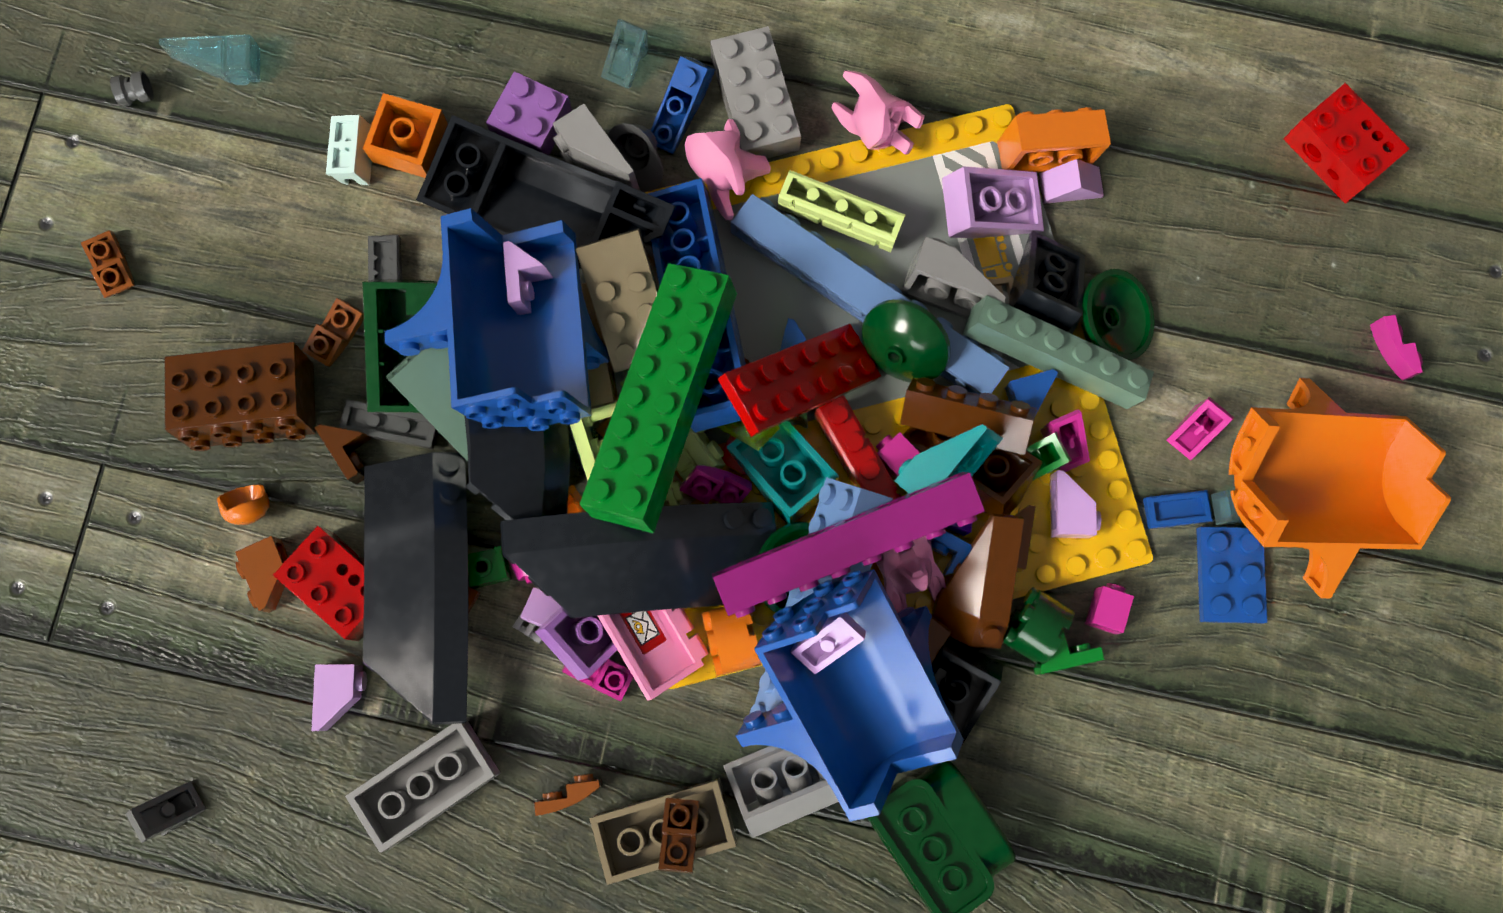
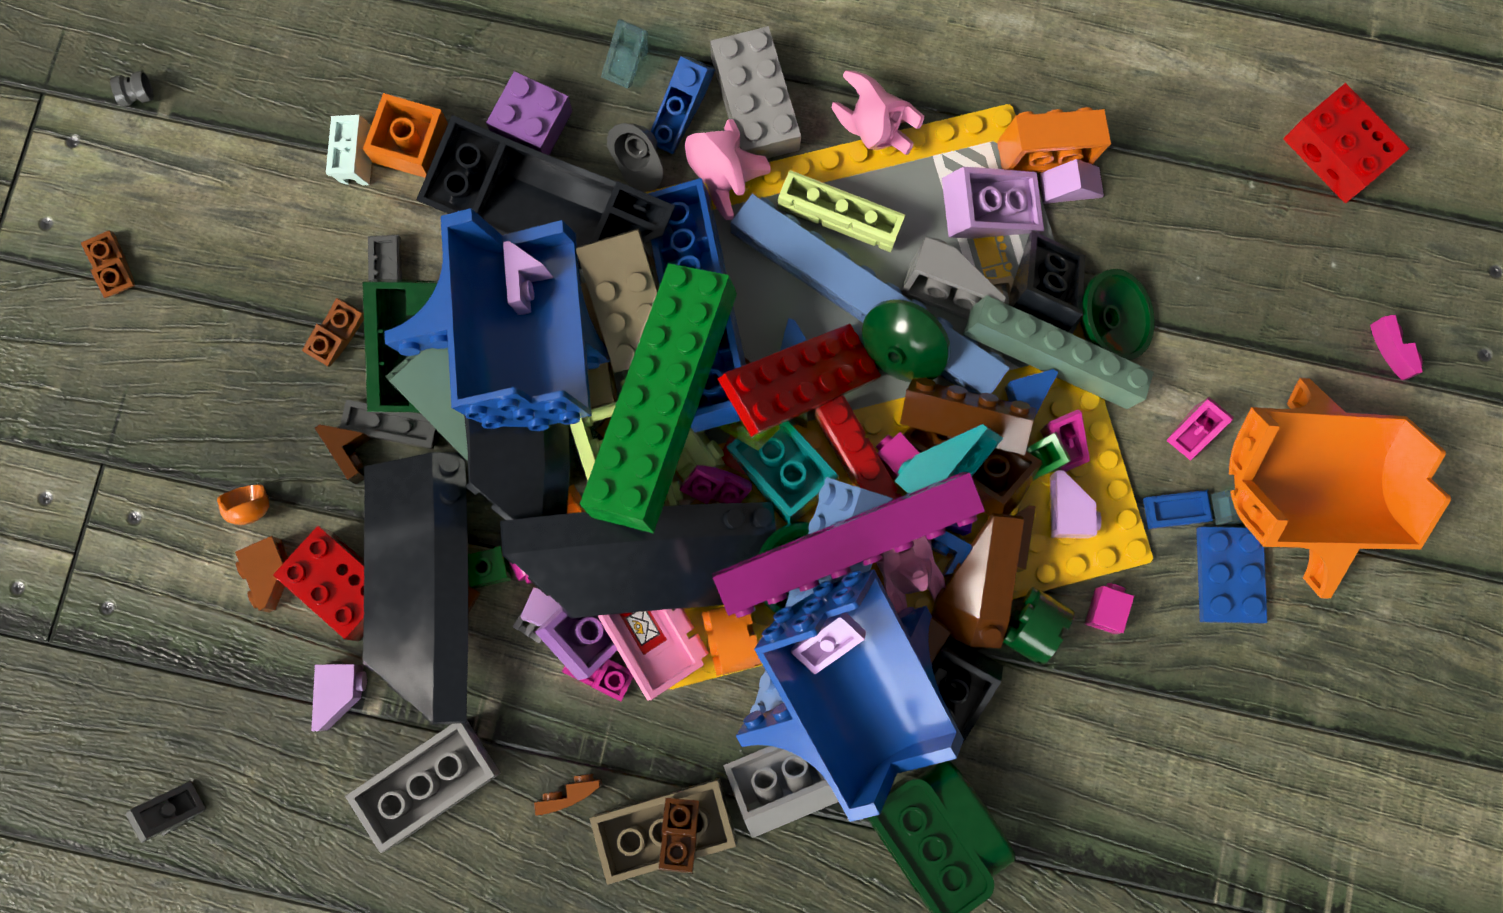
clear light blue slope [159,35,260,85] -> none
reddish brown brick [165,342,316,451] -> none
light grey slope [553,104,639,190] -> none
green slope [1033,630,1105,675] -> none

